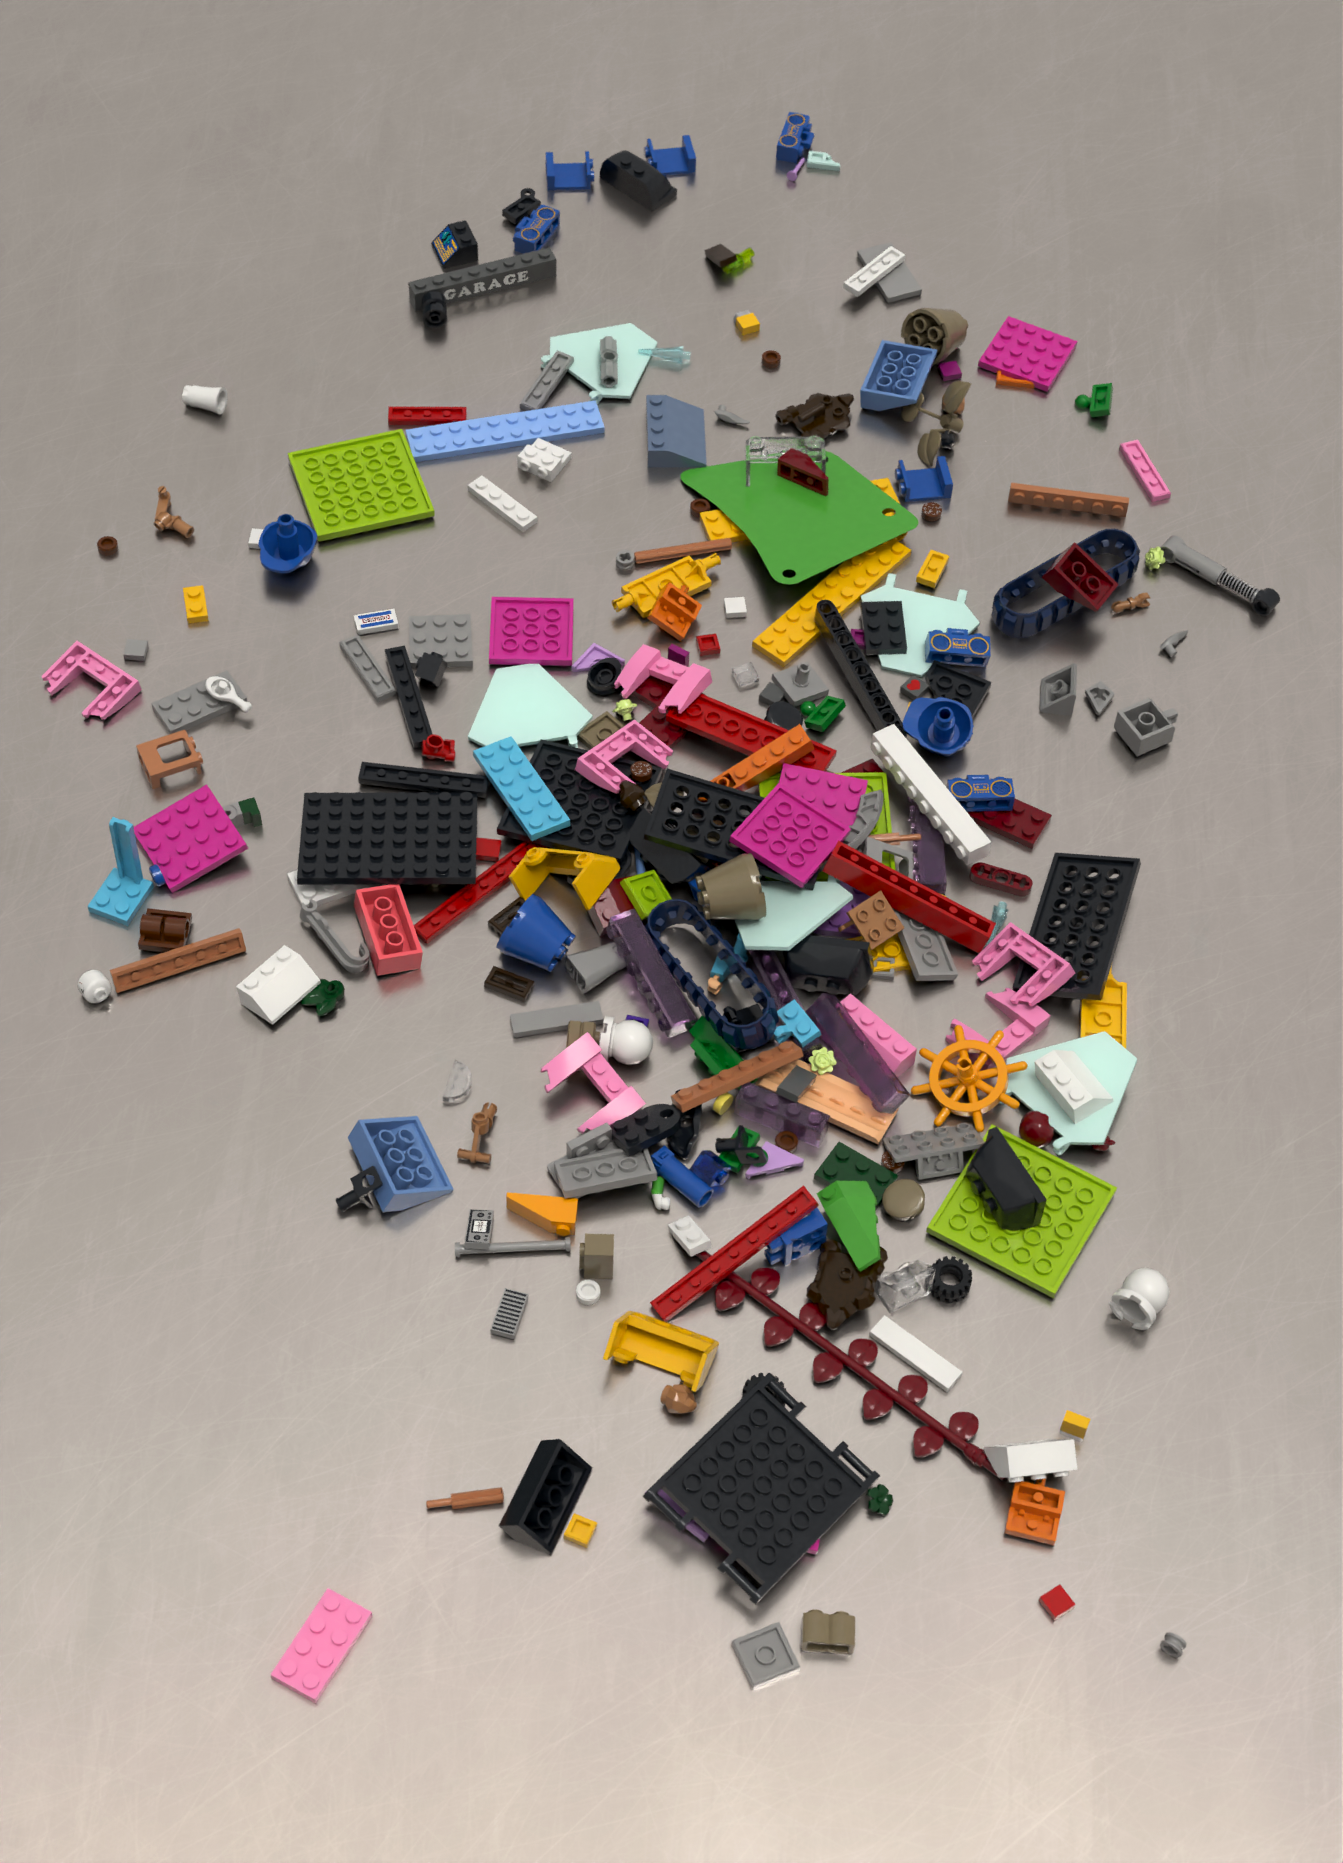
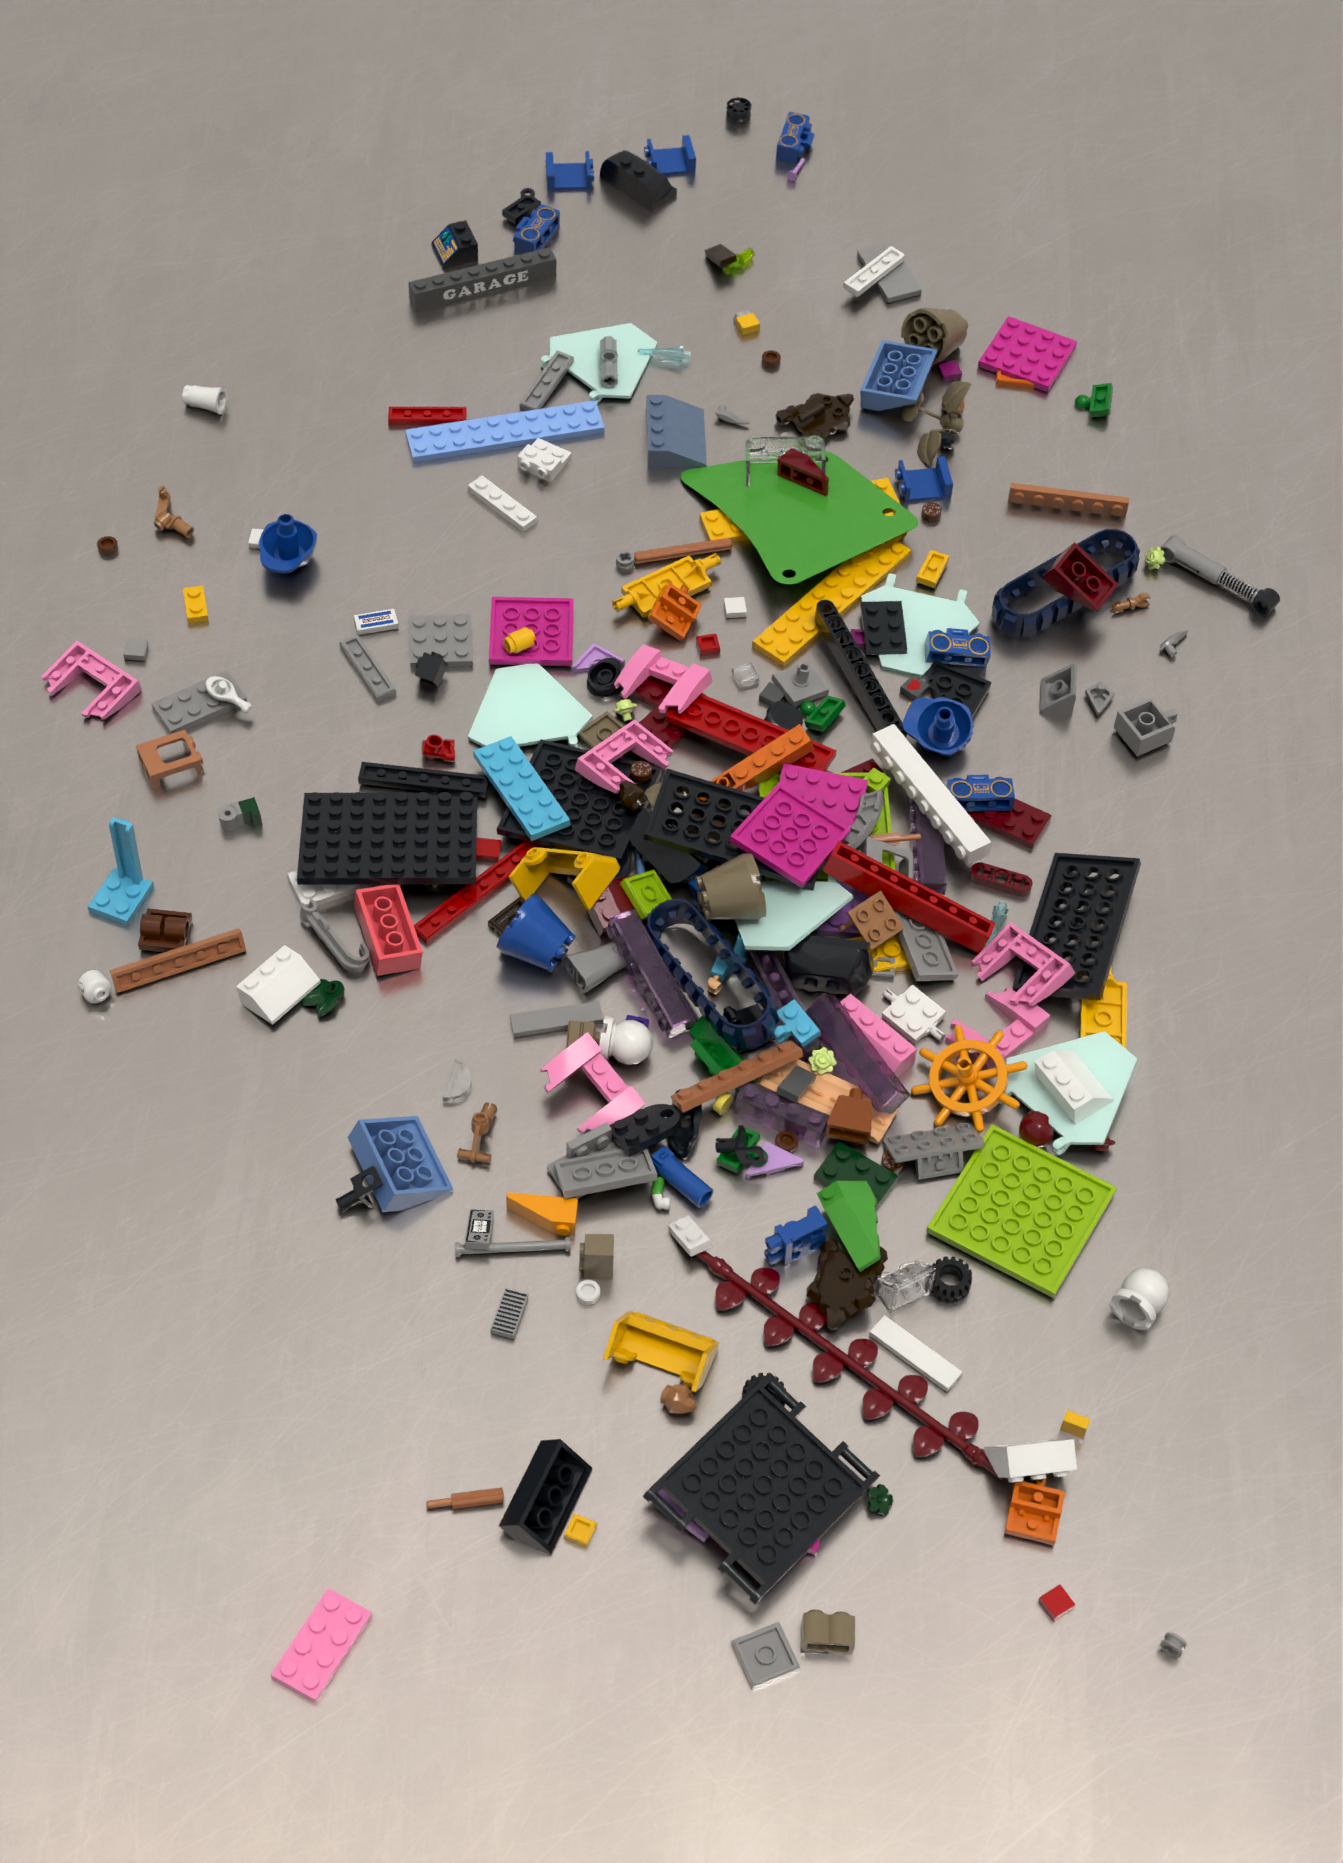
dark pink plate [134,784,249,893] -> none
blue tile [149,864,166,887] -> none
lime plate [288,429,435,542] -> none
black plate [385,645,432,748] -> none
black wheel [422,291,447,328] -> none
dark brown tile [484,966,535,1002] -> none
red tile [650,1185,819,1322] -> none
magenta tile [668,644,689,667] -> none
clear blue brick [689,1150,732,1187] -> none
reddish brown tile [690,499,710,518] -> none
light aqua tile [807,151,840,171] -> none
dark tan piece [882,1179,925,1221] -> none
black windscreen [966,1126,1047,1231] -> none
bright pink tile [1119,440,1171,502] -> none
none -> yellow brick [503,627,536,654]
none -> black wheel [726,97,751,125]
none -> dark orange torso [825,1088,871,1145]
none -> lime plate [863,768,891,792]
none -> white plate [882,985,946,1044]

